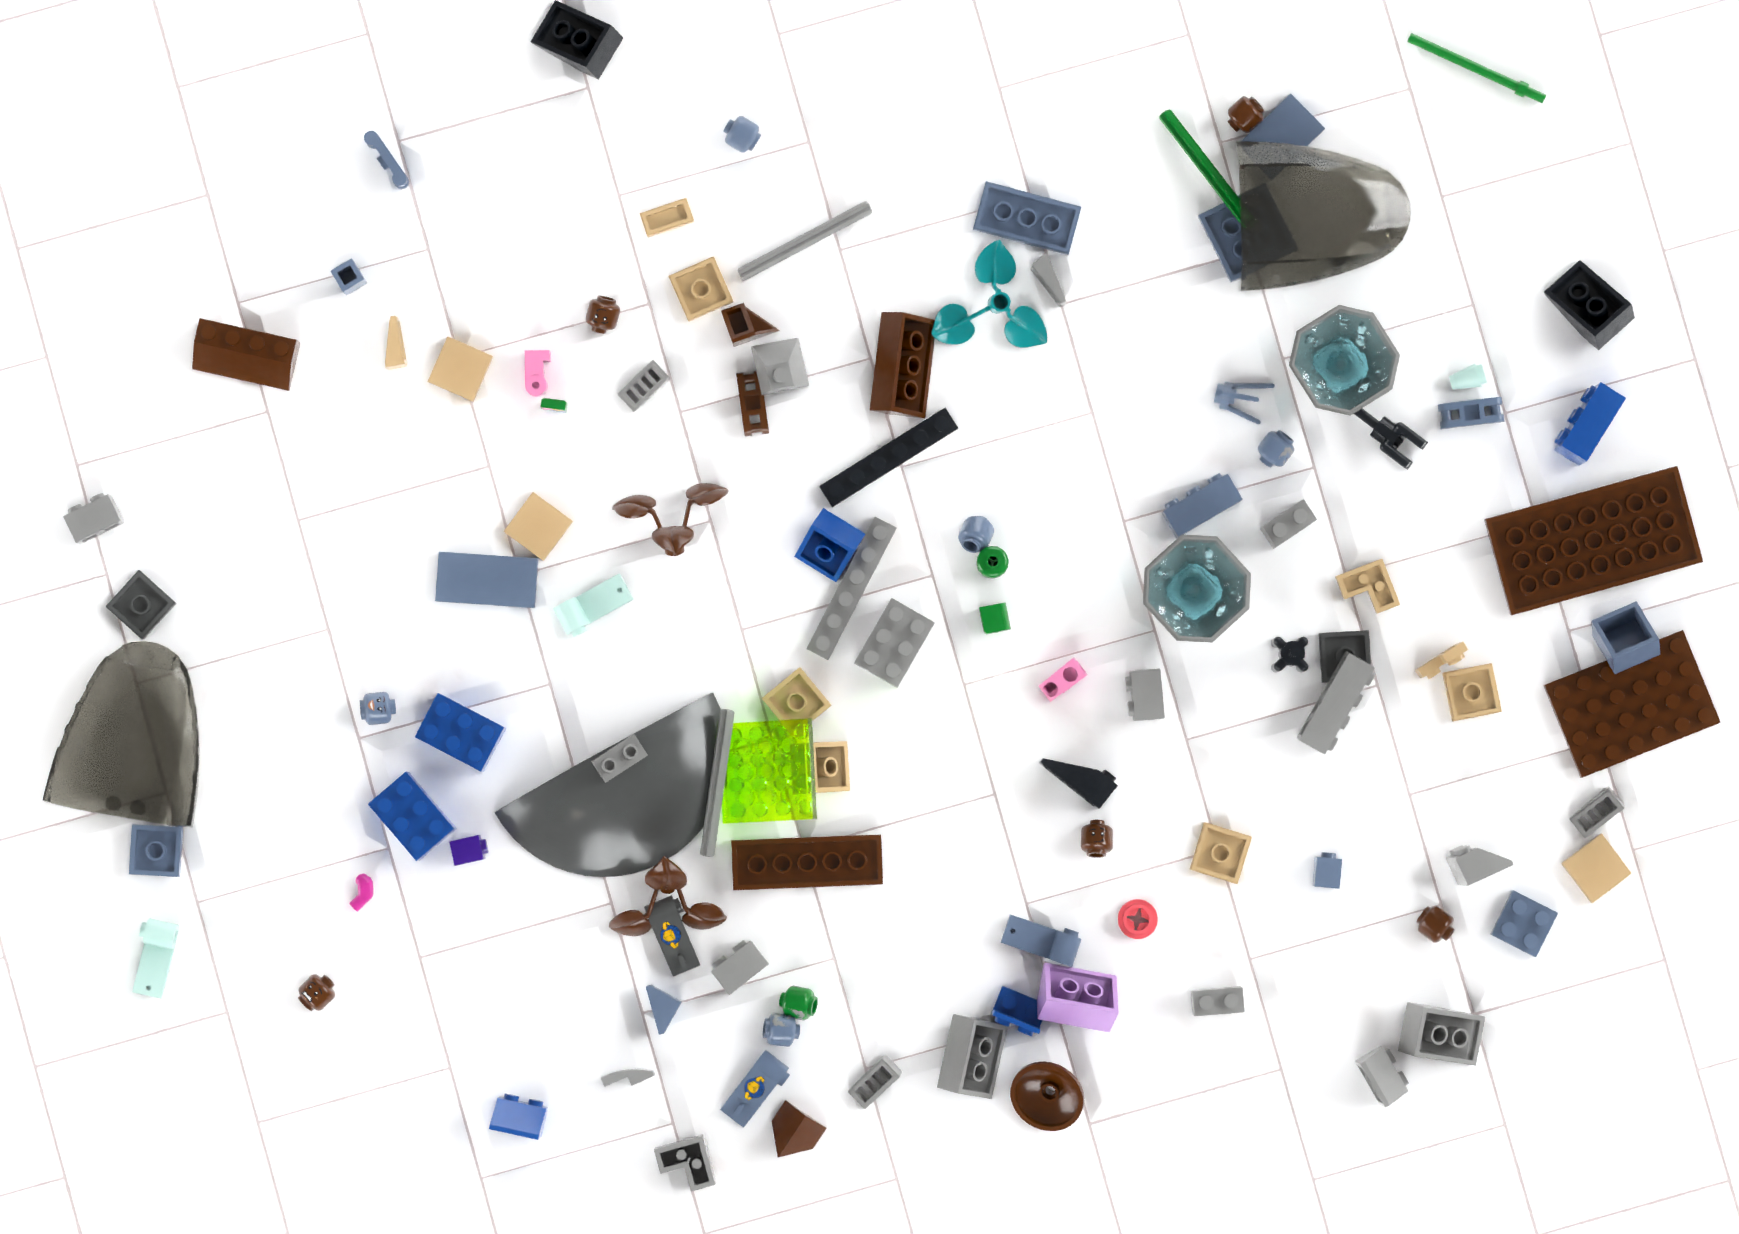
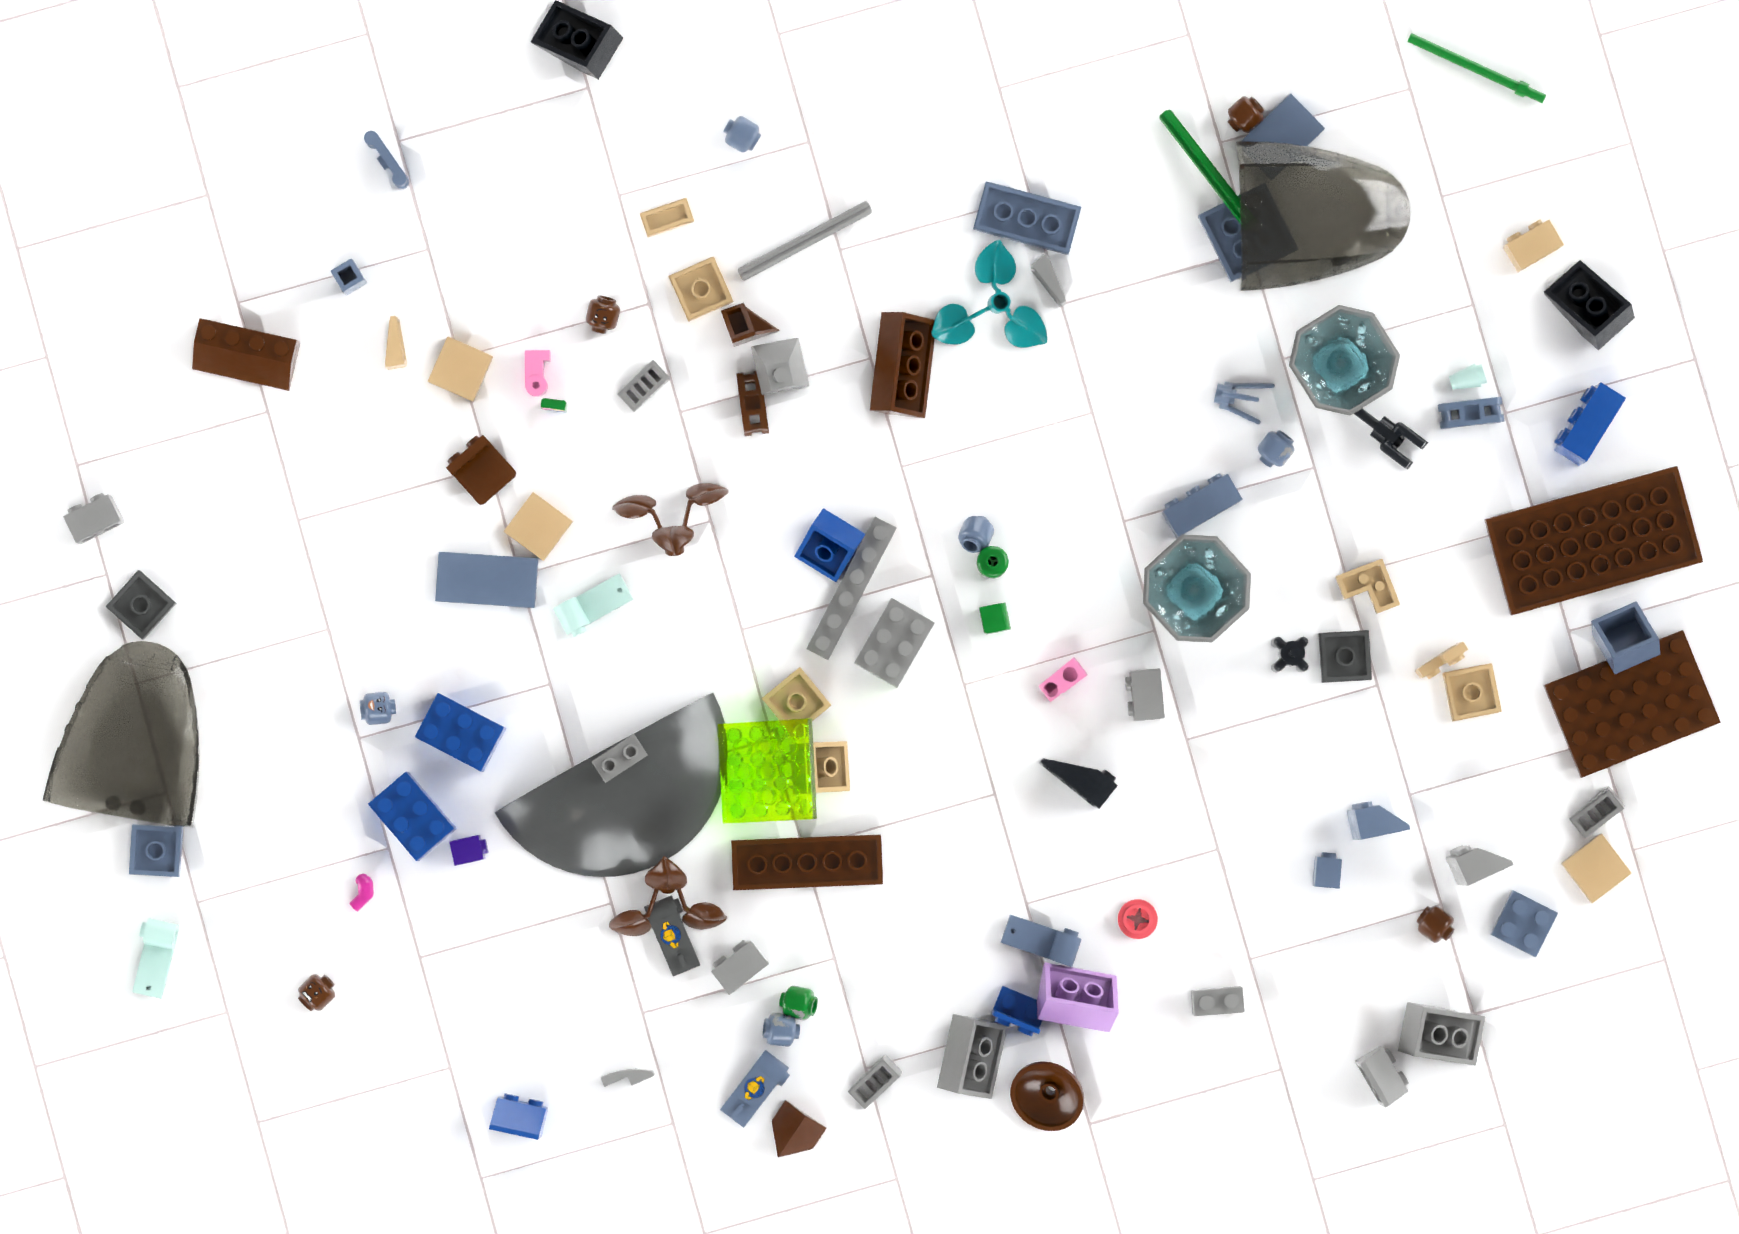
sand blue slope [645,984,682,1035] -> none
light grey brick [654,1134,717,1192] -> none
light grey axle [700,709,735,857] -> none
black plate [819,407,959,508] -> none
reddish brown head [1080,819,1113,858] -> none
tan tile [1189,822,1252,884] -> none
light grey brick [1260,499,1318,549] -> none
light grey brick [1297,651,1375,755] -> none
none -> reddish brown bracket [446,435,517,505]
none -> sand blue slope [1346,801,1411,840]
none -> tan brick [1503,219,1564,273]

